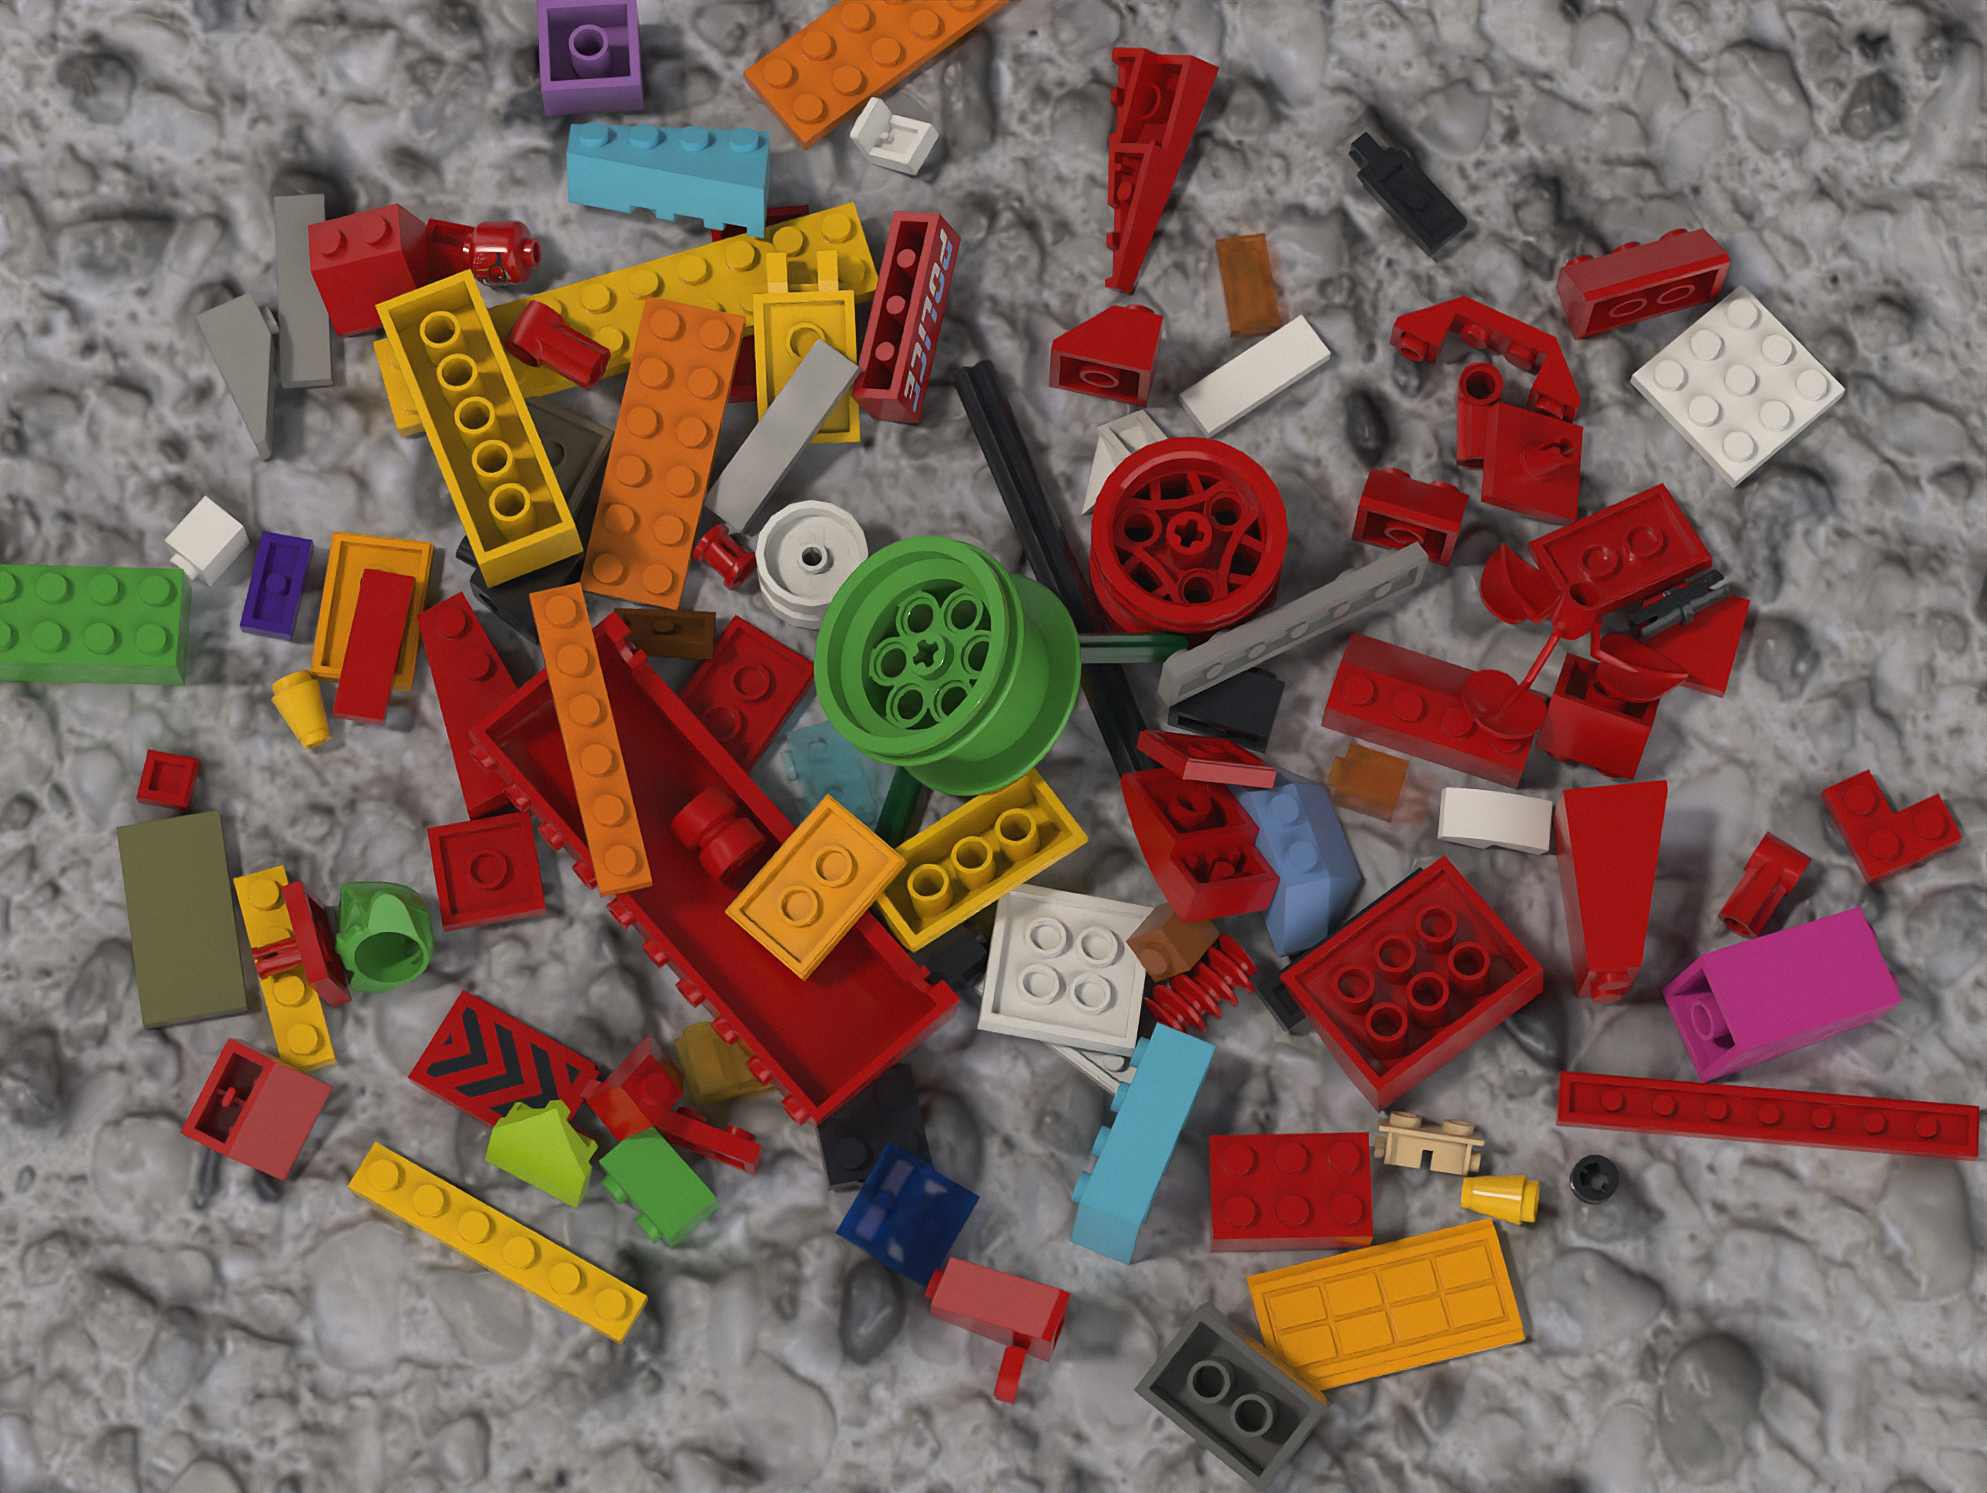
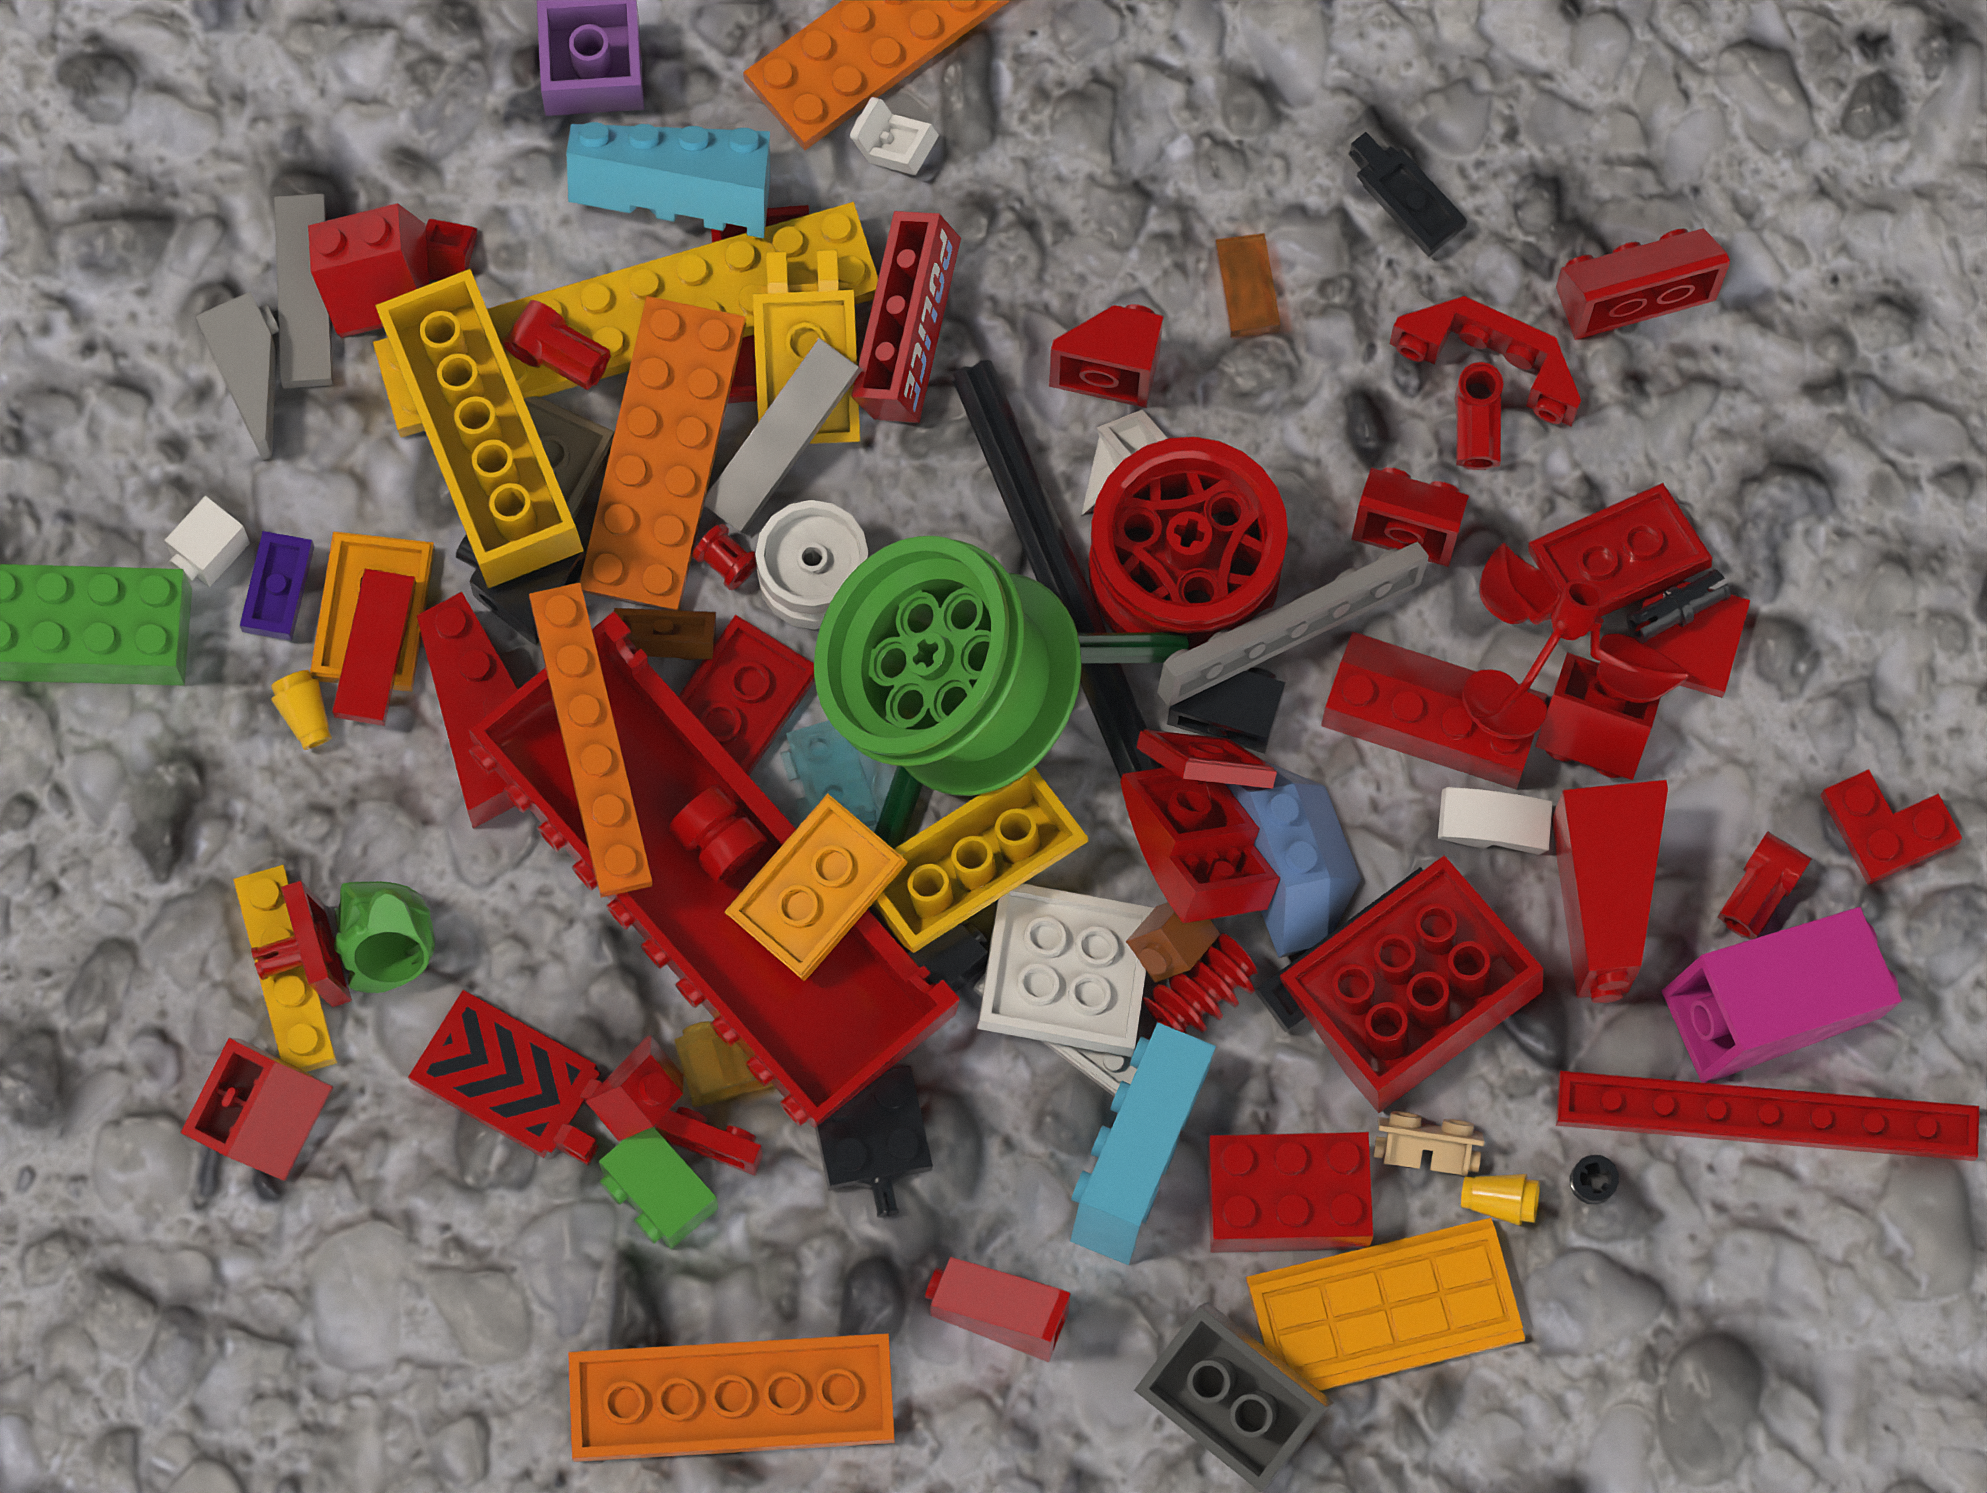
olive tile [116,810,249,1029] -> none
red tile [136,749,201,812] -> none
yellow plate [347,1142,648,1345] -> none
red plate [427,810,547,932] -> none
red head [463,220,541,286] -> none
lime slope [485,1100,598,1209] -> none
clear blue slope [835,1141,980,1290] -> none
red tile [994,1345,1028,1404] -> none
red wedge [1105,47,1219,294] -> none
white tile [1179,314,1331,439] -> none
clear orange brick [1326,742,1410,823] -> none
red tile [1481,402,1583,526] -> none
white plate [1630,284,1846,489] -> none
none -> orange plate [568,1333,895,1462]

